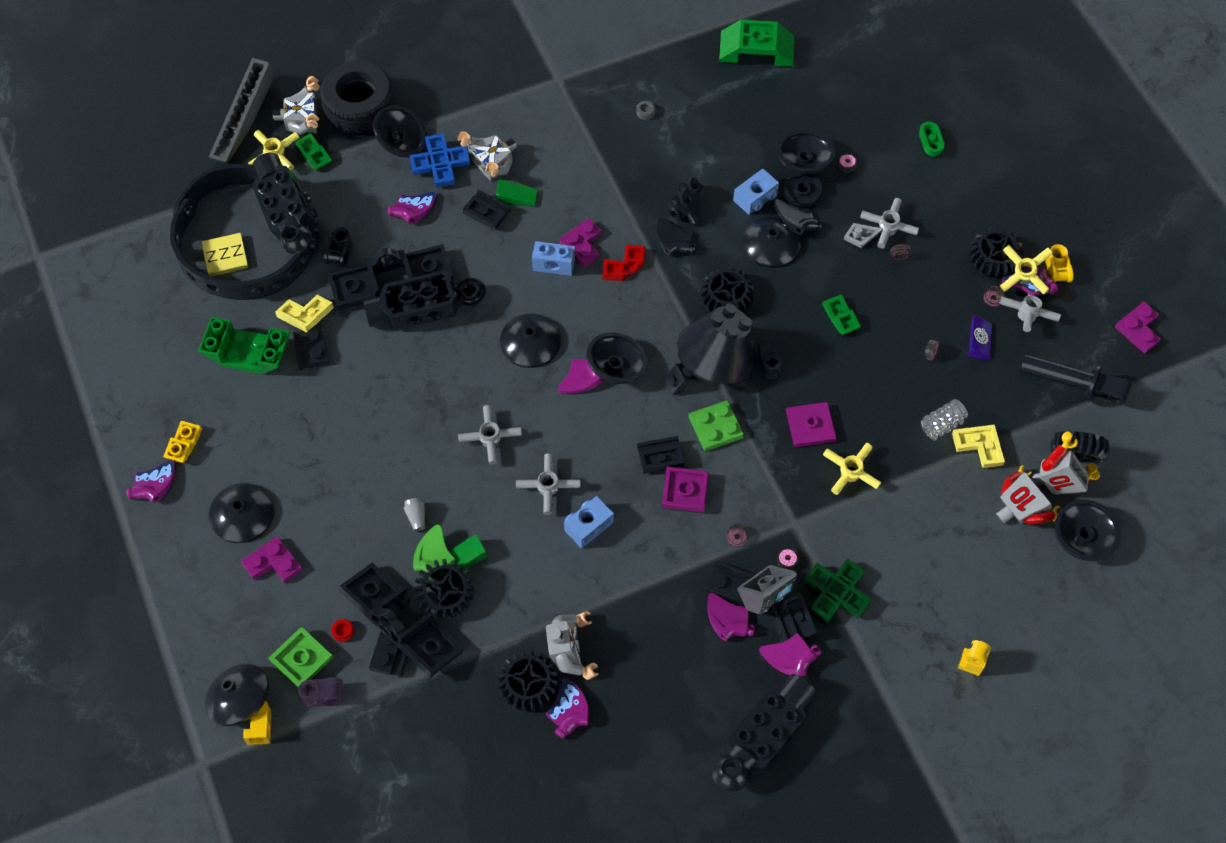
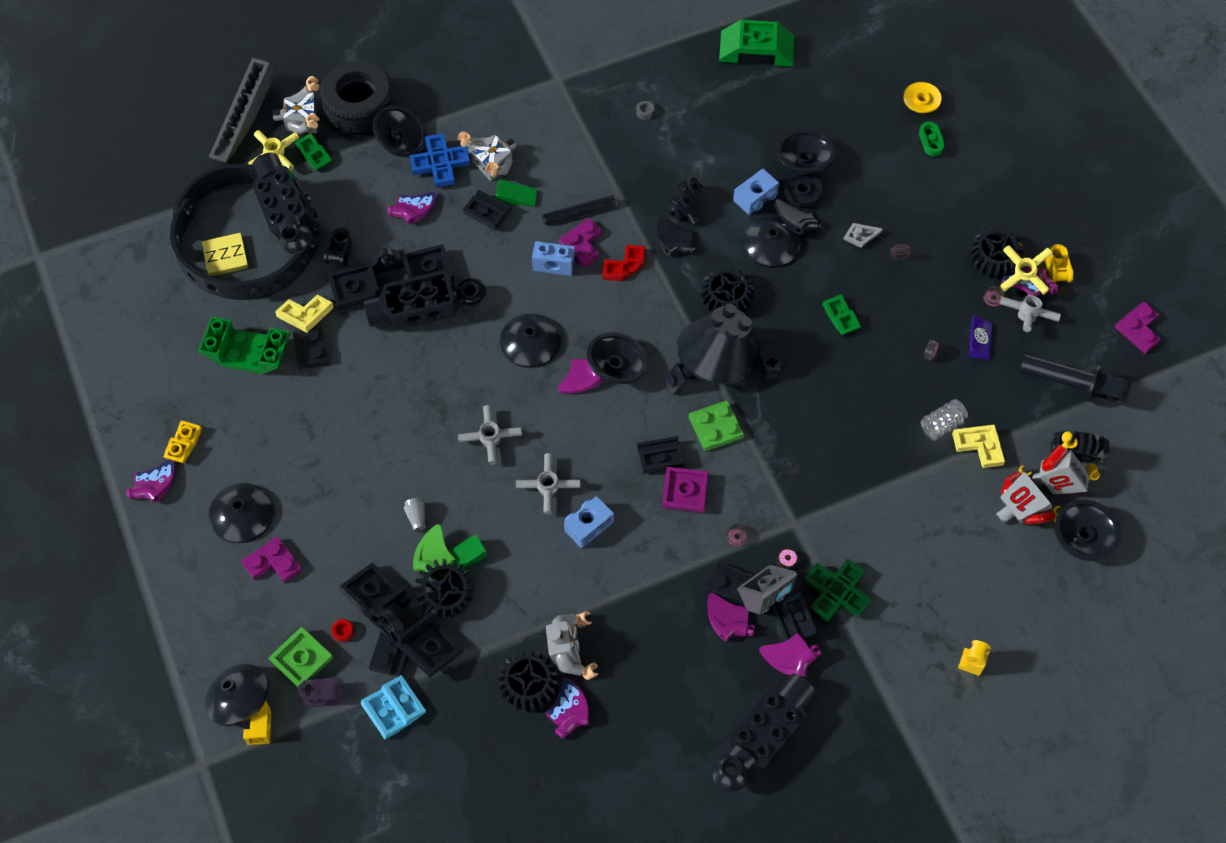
magenta plate [786,402,836,448] -> none
light yellow bar [823,443,881,495] -> none
tile [837,153,857,173] -> none
light grey bar [860,198,919,248] -> none
none -> medium azure slope [361,675,426,739]
none -> black axle [542,195,617,225]
none -> yellow dish [904,82,942,113]

